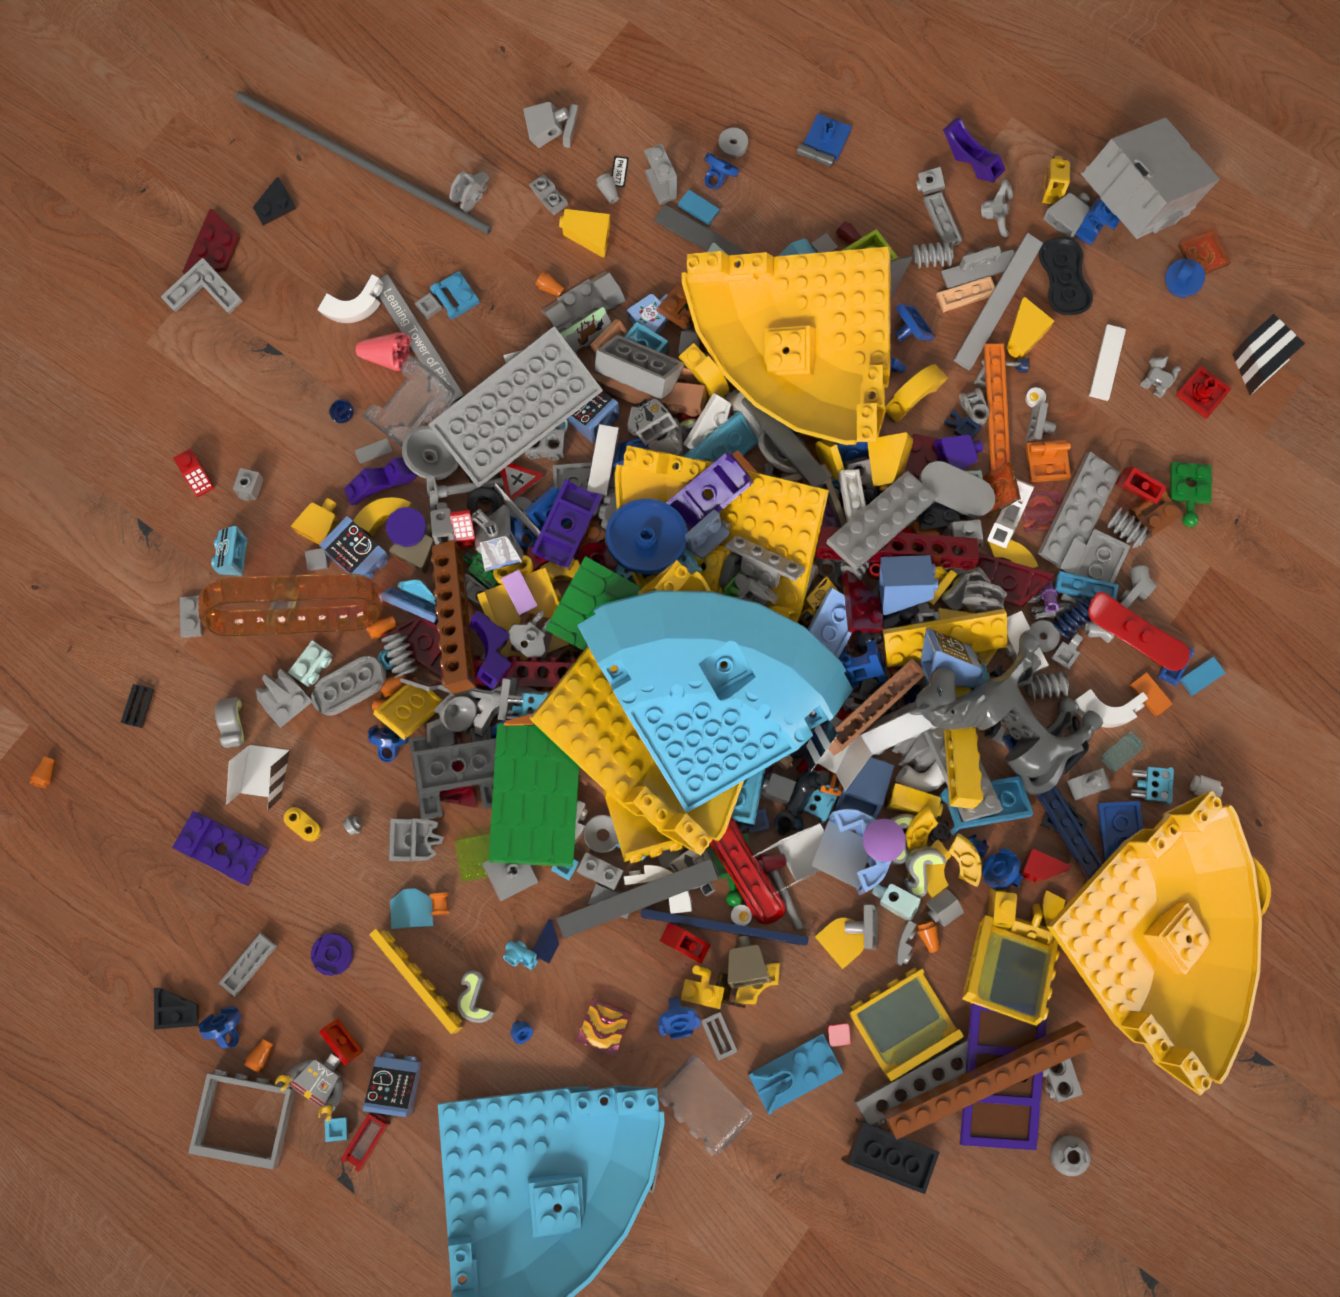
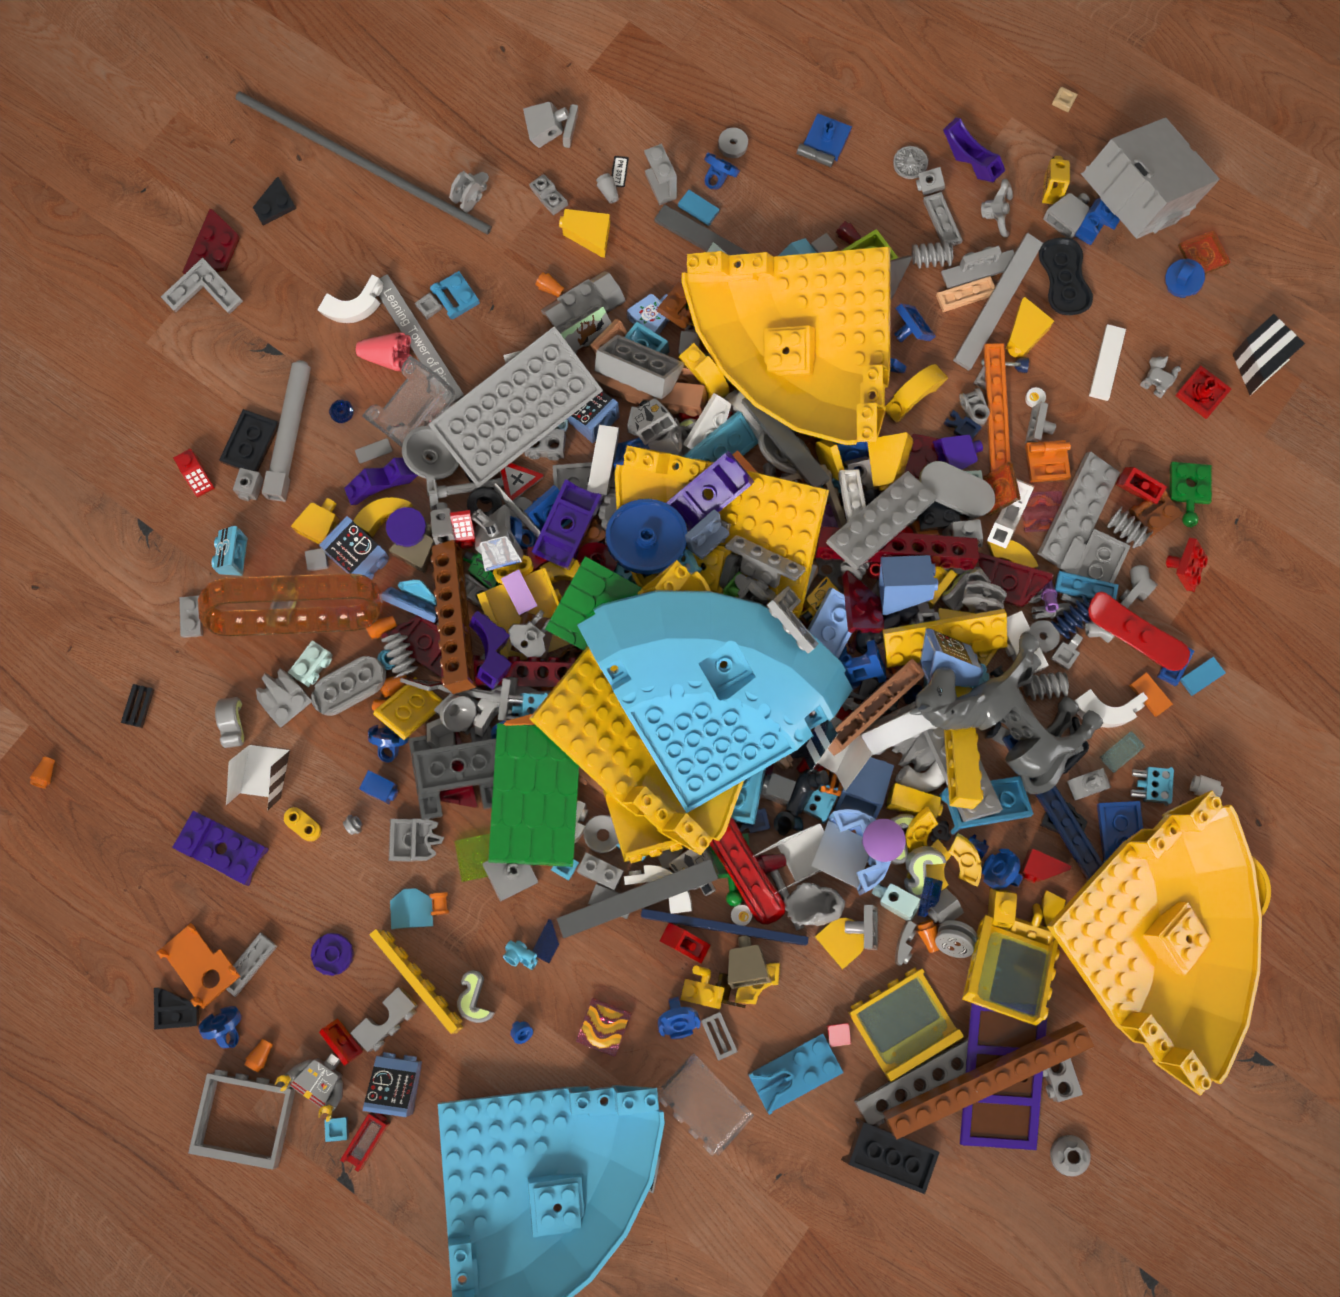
none -> orange piece [156,923,241,1009]
none -> black tile [219,409,279,472]
none -> light grey brick [262,360,311,502]
none -> light grey arch [351,987,418,1052]
none -> blue slope [359,770,398,804]
none -> light grey plate [767,586,819,653]
none -> light grey piece [785,882,845,926]
none -> light grey wheel [893,146,928,179]
none -> clear blue tile [918,877,943,917]
none -> light grey head [935,920,977,958]
none -> tan tile [1052,87,1078,112]
none -> red plate [1166,538,1208,592]

